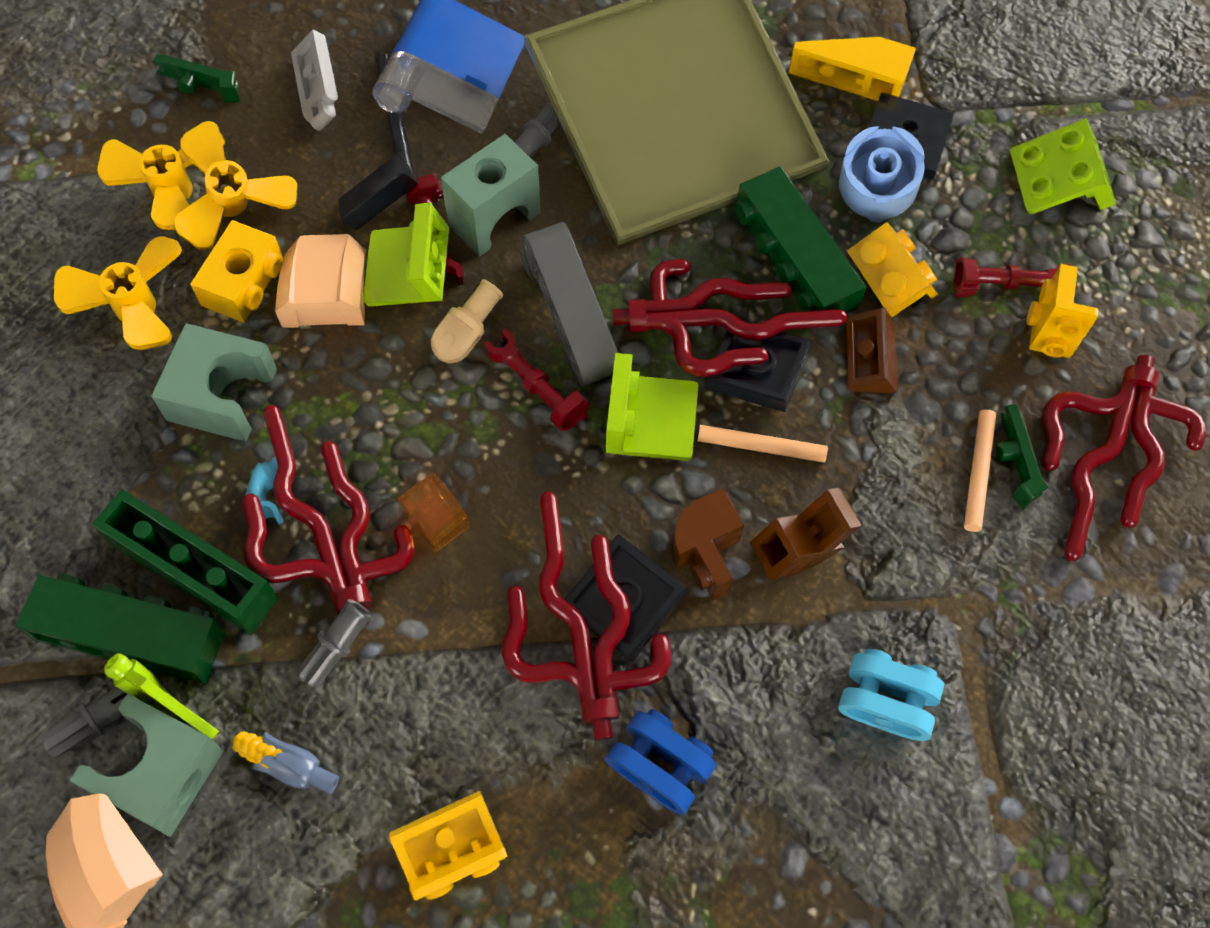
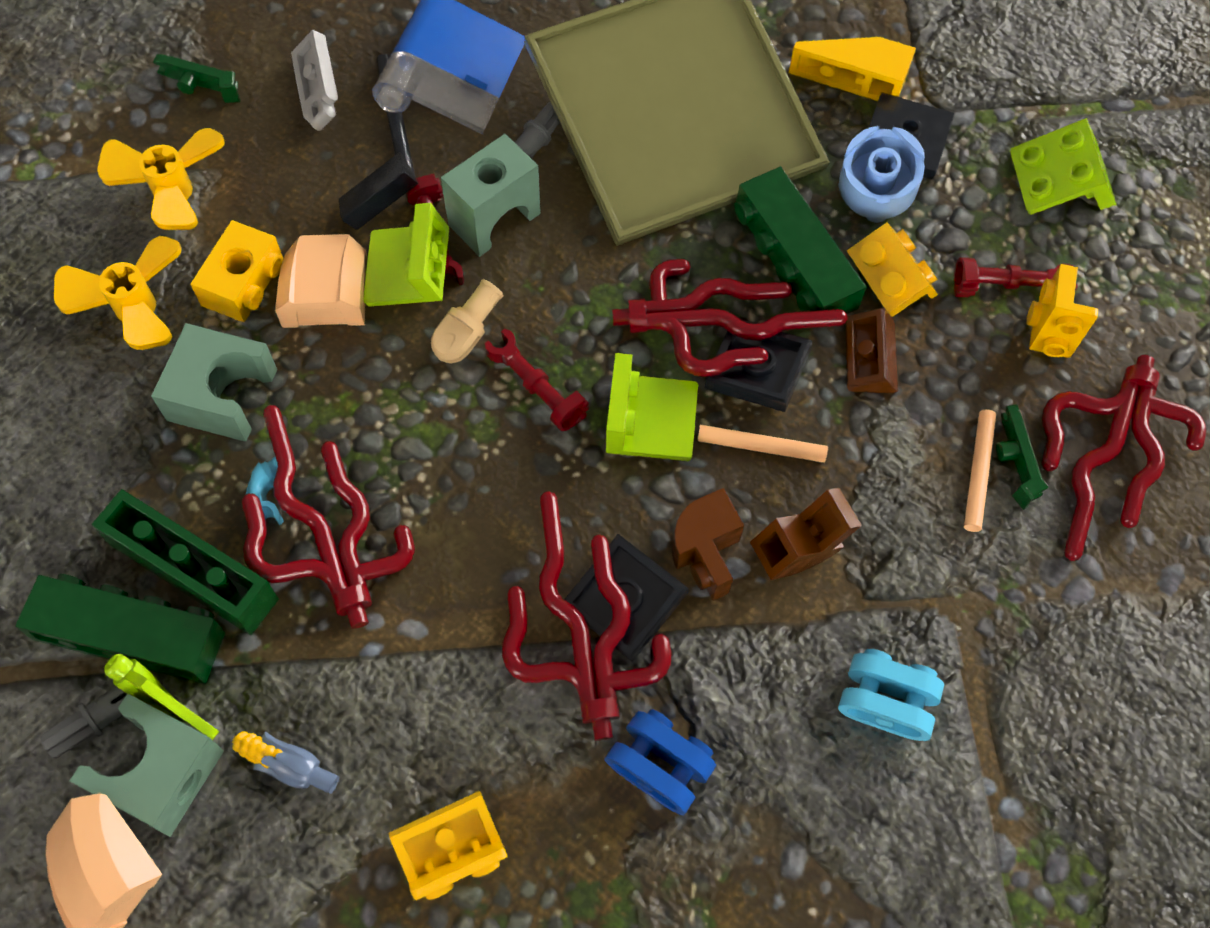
yellow piece [174,121,297,250] -> none
dark grey axle [297,599,373,688] -> none
clear orange brick [398,472,471,552] -> none
dark grey beam [520,222,618,386] -> none

